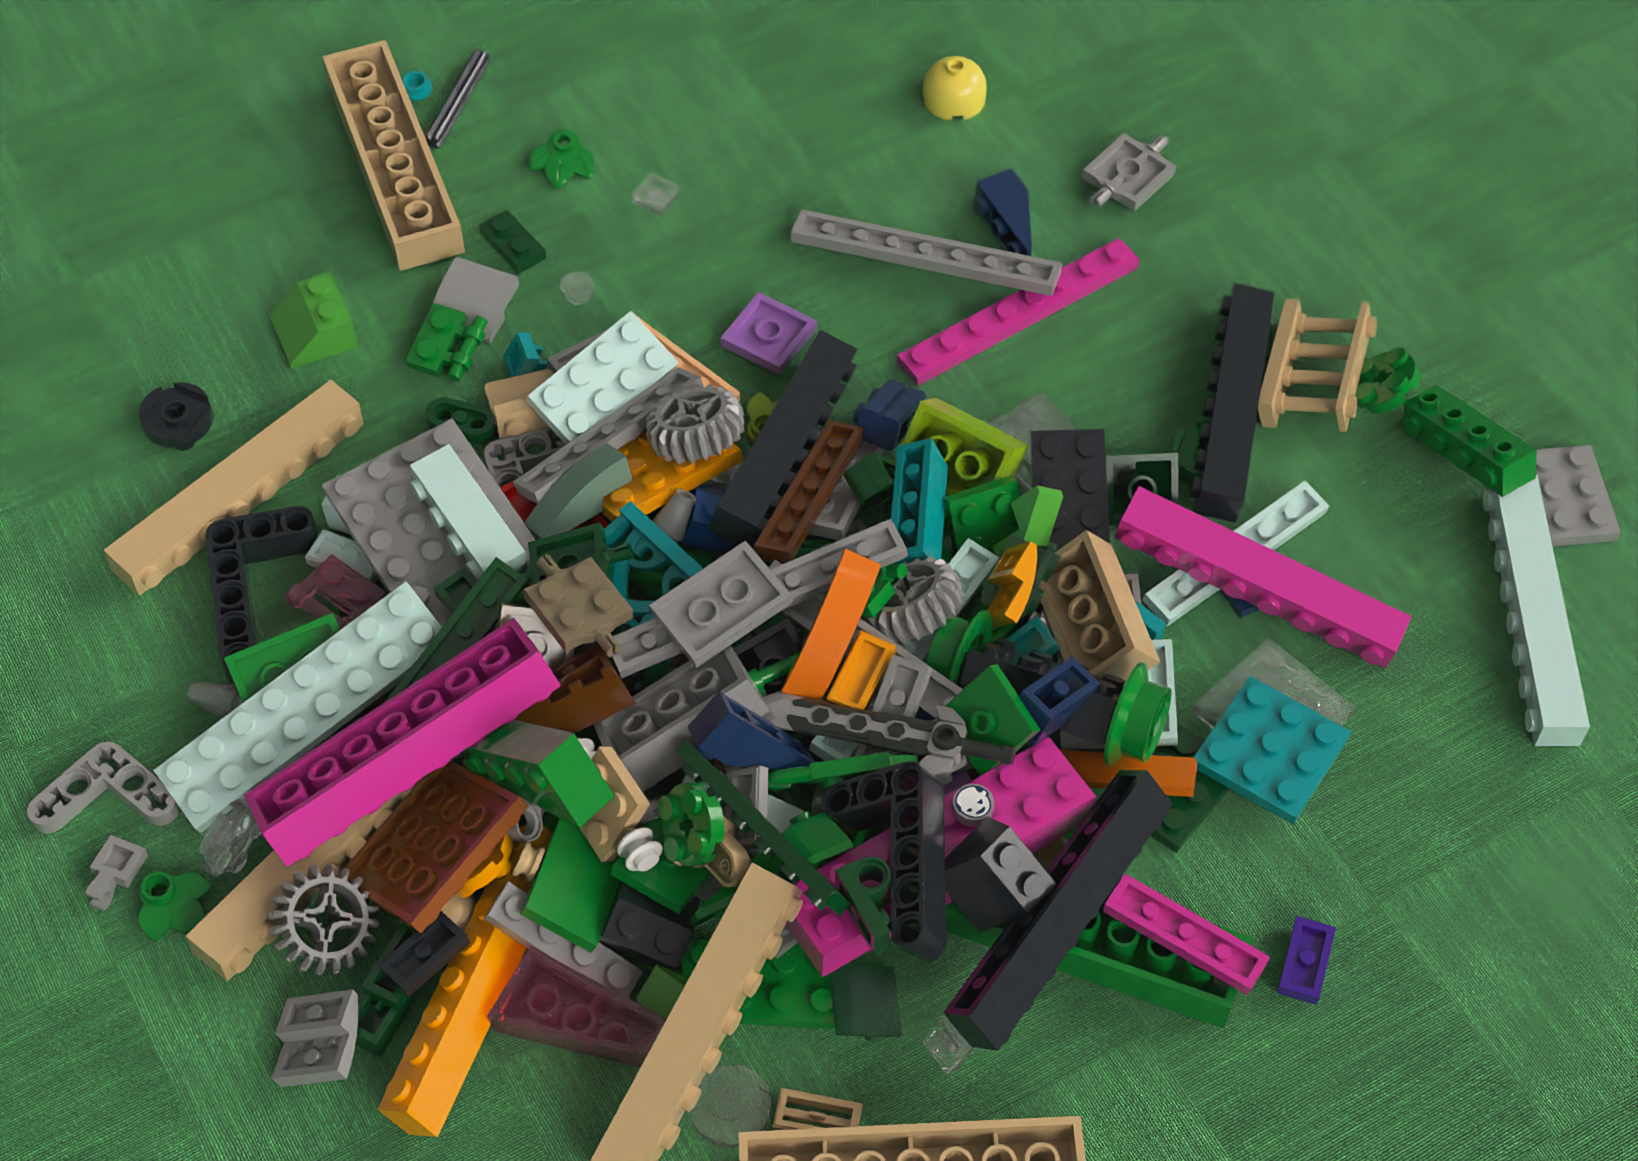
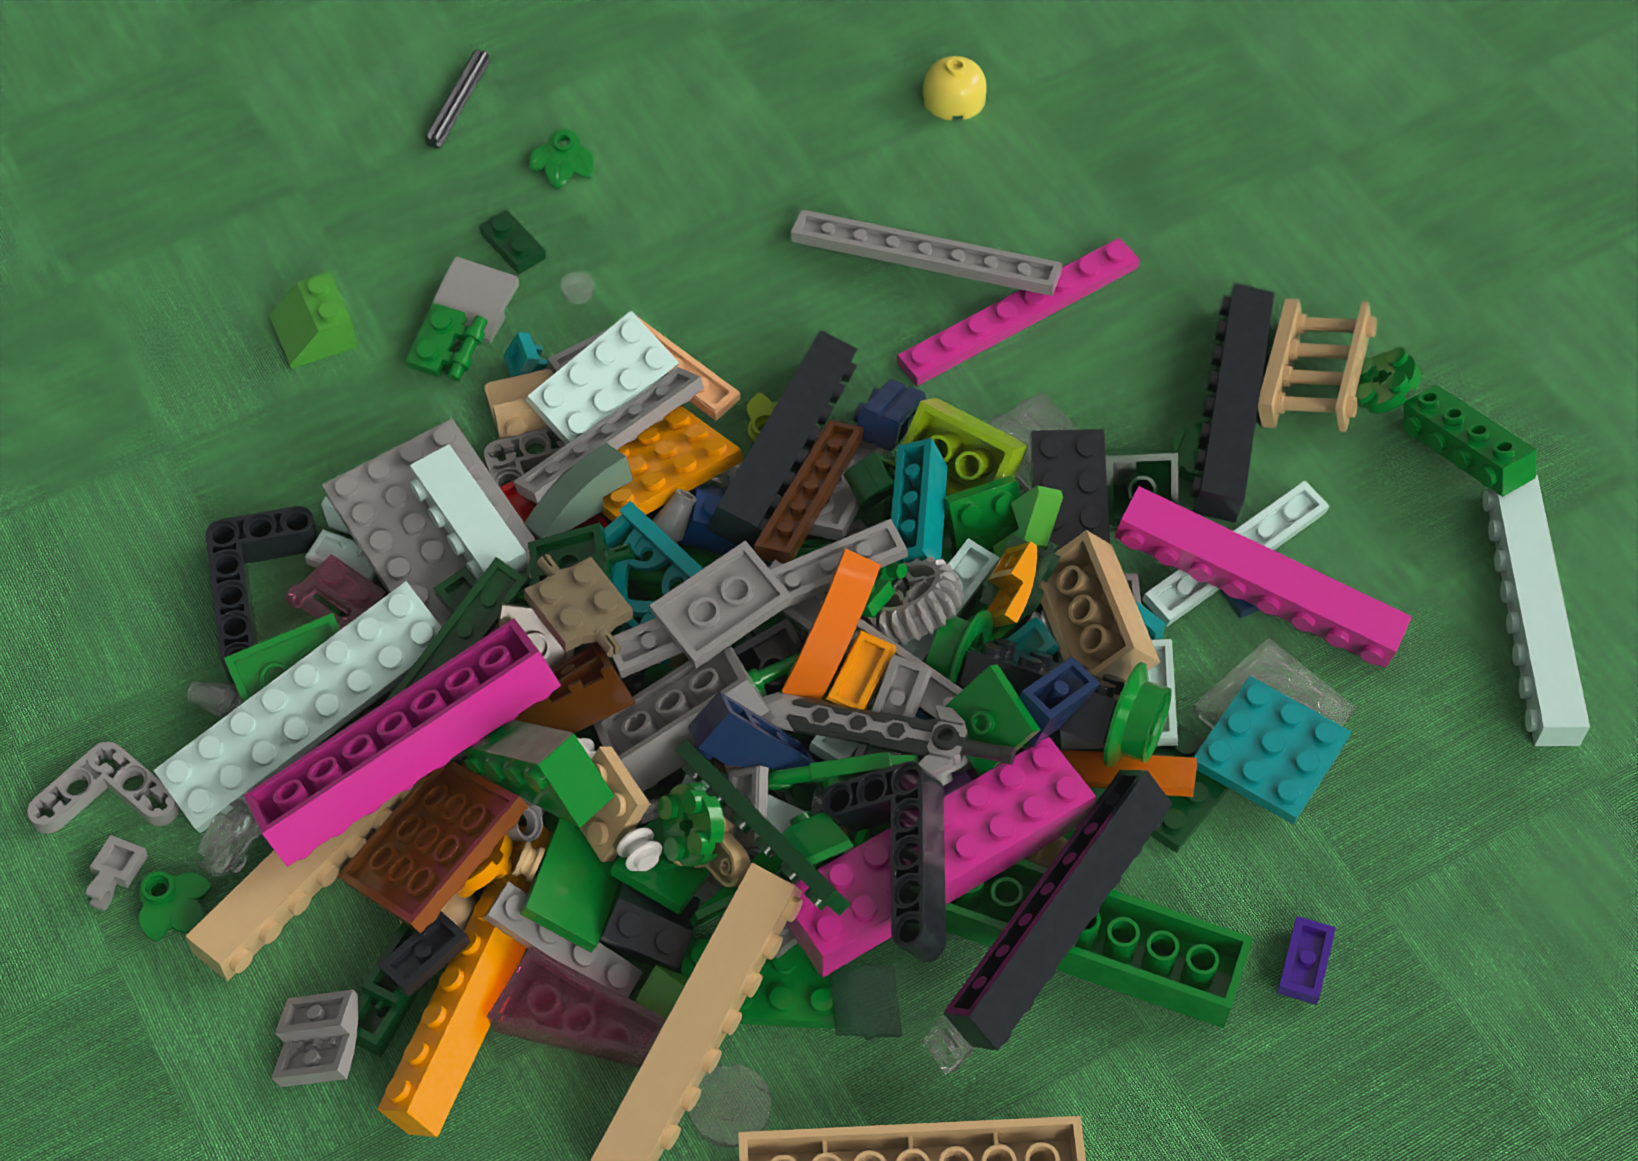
tan brick [103,380,364,596] -> none
black plate [139,382,214,451] -> none
light grey gear [268,864,380,976] -> none
tan brick [322,40,465,271] -> none
teal plate [402,71,432,101] -> none
dark green plate [425,397,496,443] -> none
clear plate [632,172,680,216] -> none
light grey gear [646,385,745,464] -> none
medium lavender plate [721,292,817,376] -> none
tan tile [772,1088,863,1130] -> none
dark green plate [835,856,891,956] -> none
black slope [945,816,1057,933] -> none
tile [953,784,994,827] -> none
dark blue slope [973,168,1032,256] -> none
light grey plate [1082,133,1176,212] -> none
dark pink plate [1103,873,1270,996] -> none
light grey plate [1536,445,1621,547] -> none

